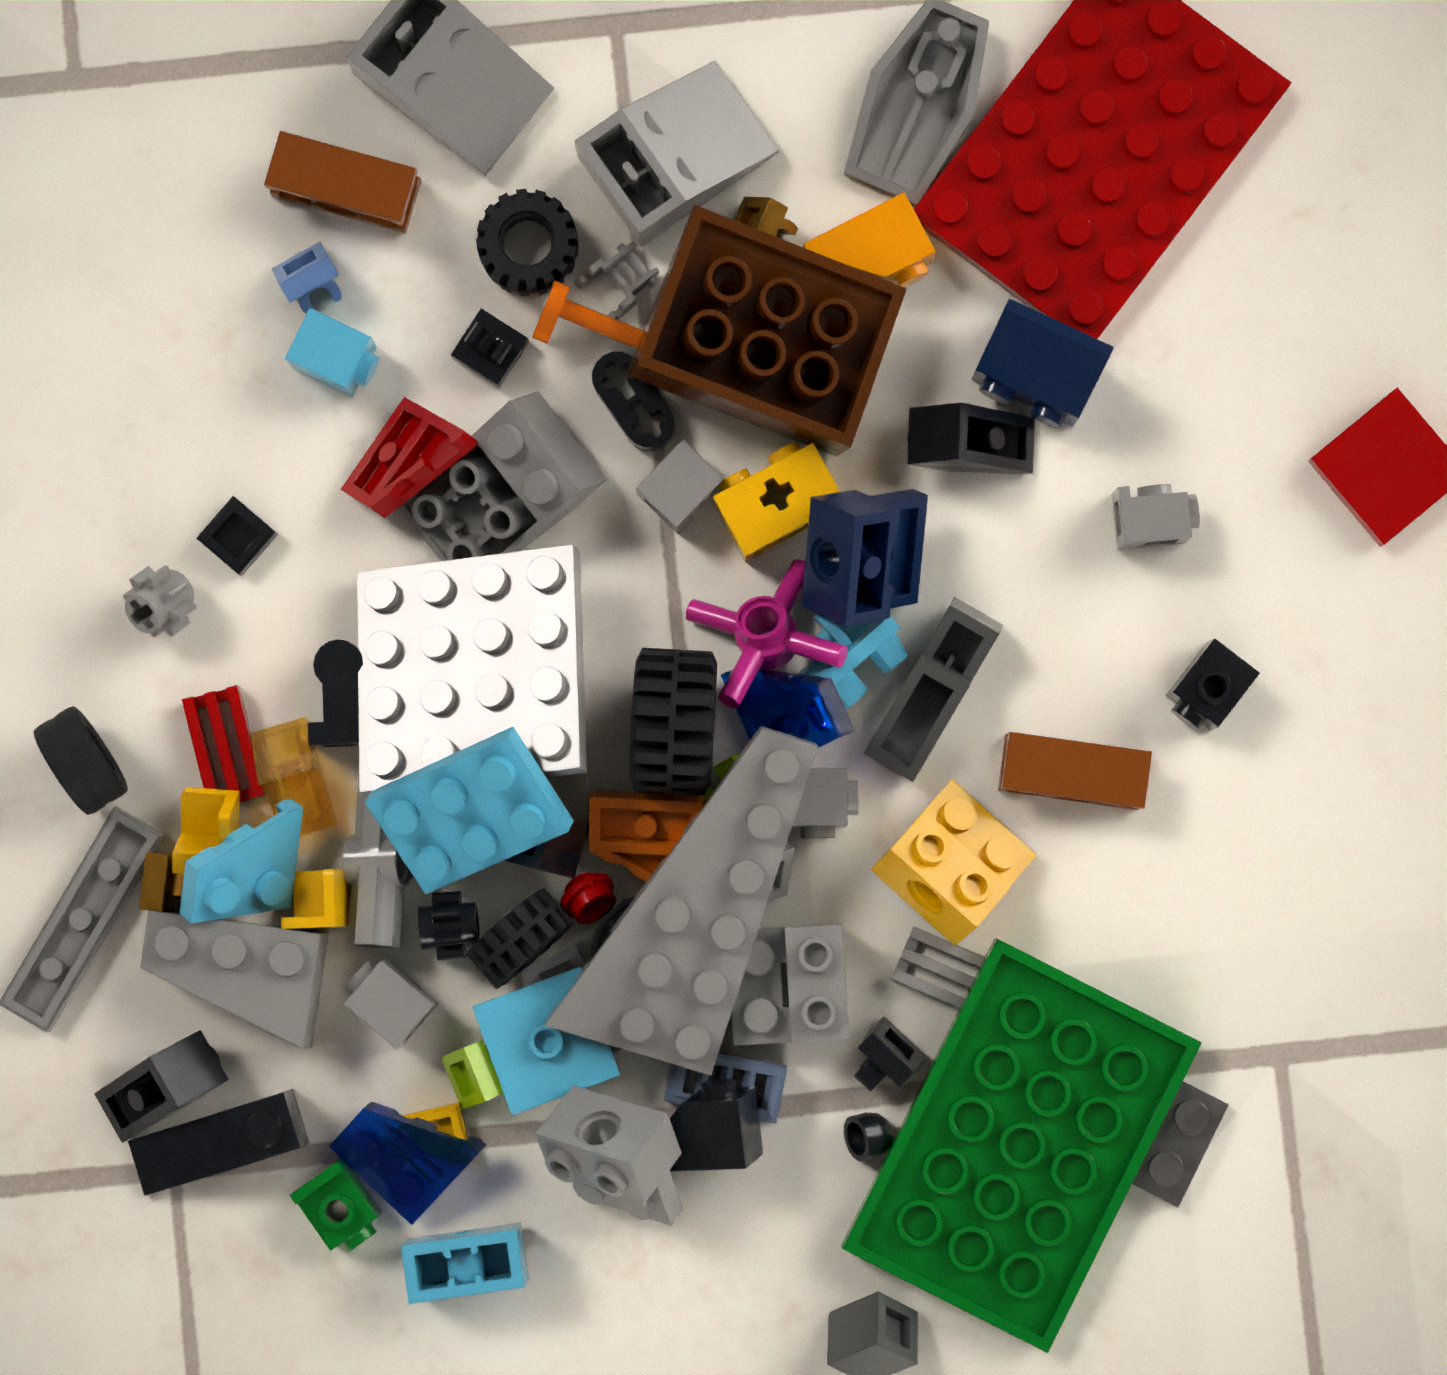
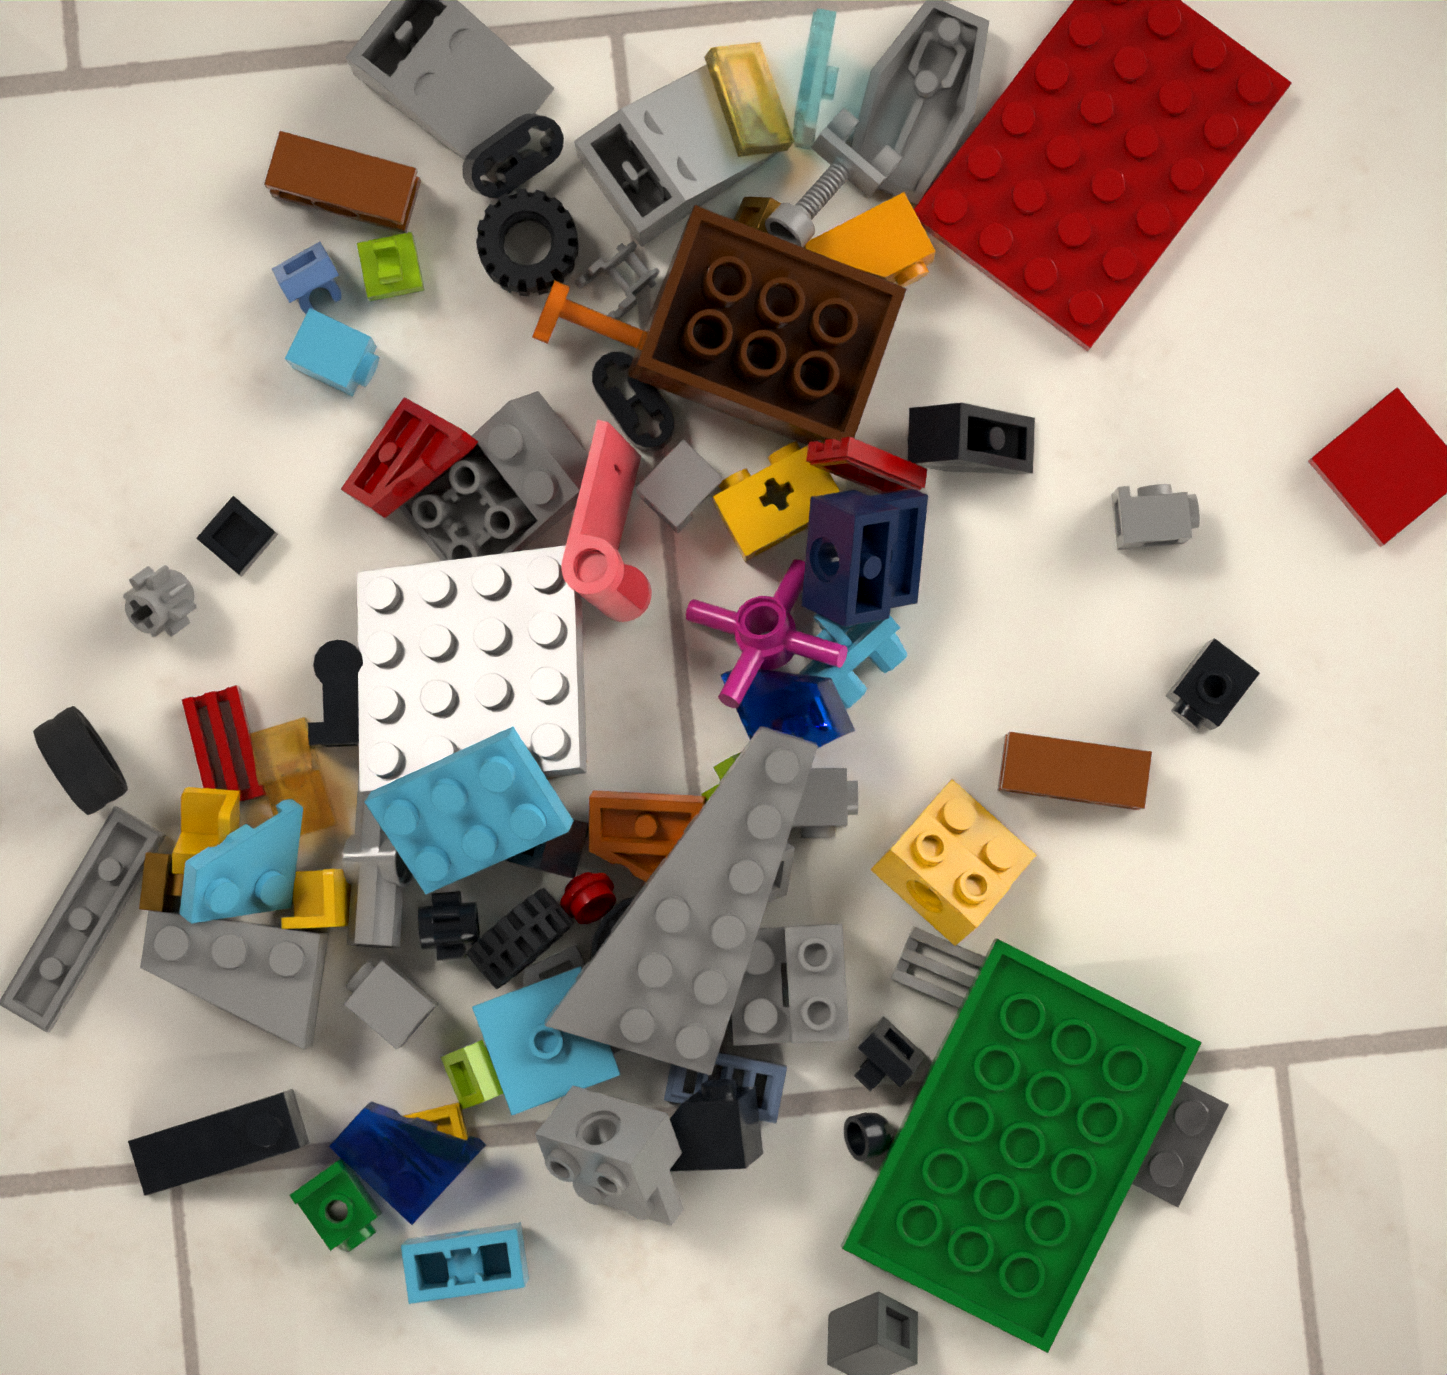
black slope [94,1030,229,1143] -> none
black tile [451,308,529,388] -> none
black tyre [629,648,717,795] -> none
dark grey slope [864,597,1003,782] -> none
dark blue slope [971,298,1114,428] -> none
none -> lime tile [357,232,425,301]
none -> black beam [462,114,564,198]
none -> coral door [561,420,652,622]
none -> clear yellow tile [704,42,795,157]
none -> light grey bar [765,108,903,247]
none -> clear light blue plate [792,8,839,150]
none -> red tile [806,437,927,494]

